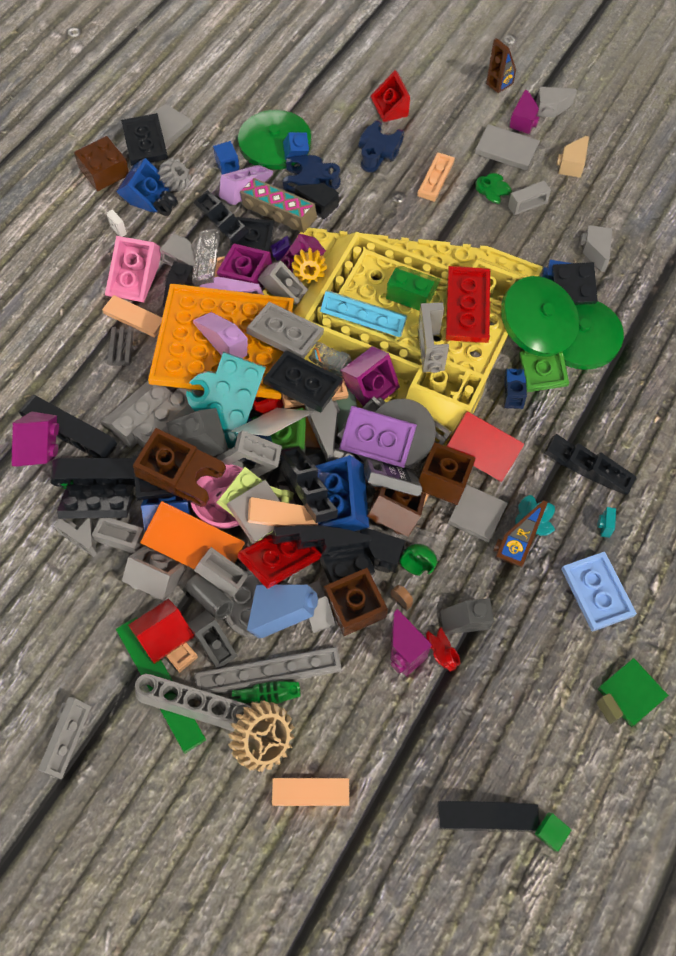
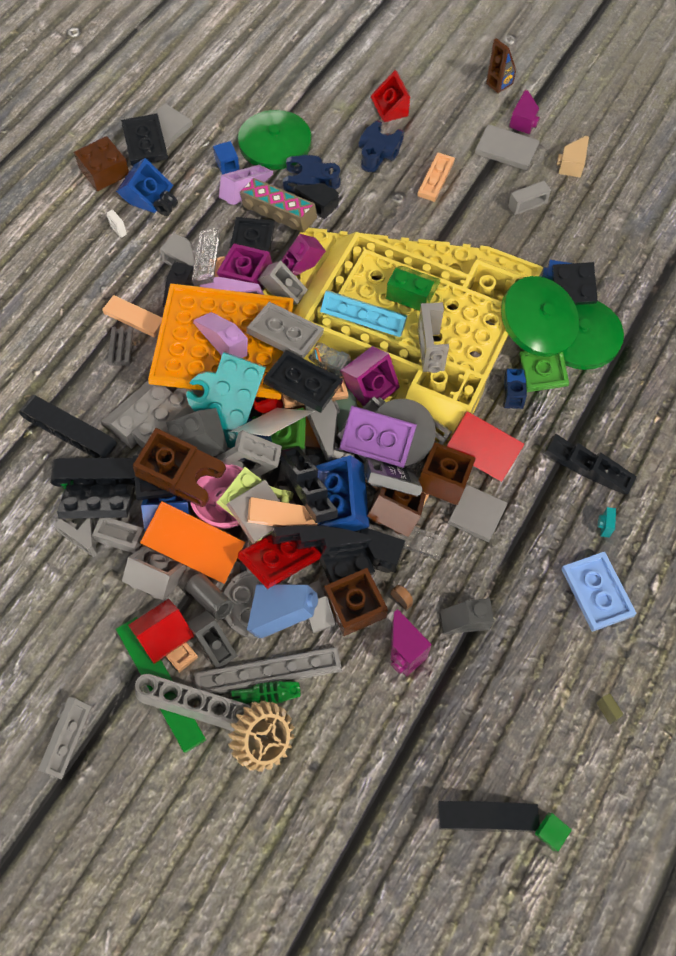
magenta slope [12,412,59,467] -> none
bright pink slope [105,236,161,303] -> none
light grey gear [158,158,191,192] -> none
black slope [193,190,249,244] -> none
light grey piece [194,547,249,598] -> none
dark purple tile [271,236,292,261] -> none
light nougat tile [272,778,349,806] -> none
blue brick [283,132,309,160] -> none
yellow gear [292,247,327,284] -> none
green hair [399,544,438,576] -> none
red plate [426,628,460,671] -> none
red plate [445,266,490,343] -> none
green plate [476,173,512,204] -> none
slope [493,500,548,568] -> none
teal plate [515,495,555,536] -> none
light grey slope [537,87,576,117] -> none
light grey slope [580,225,612,272] -> none
green tile [598,658,669,727] -> none

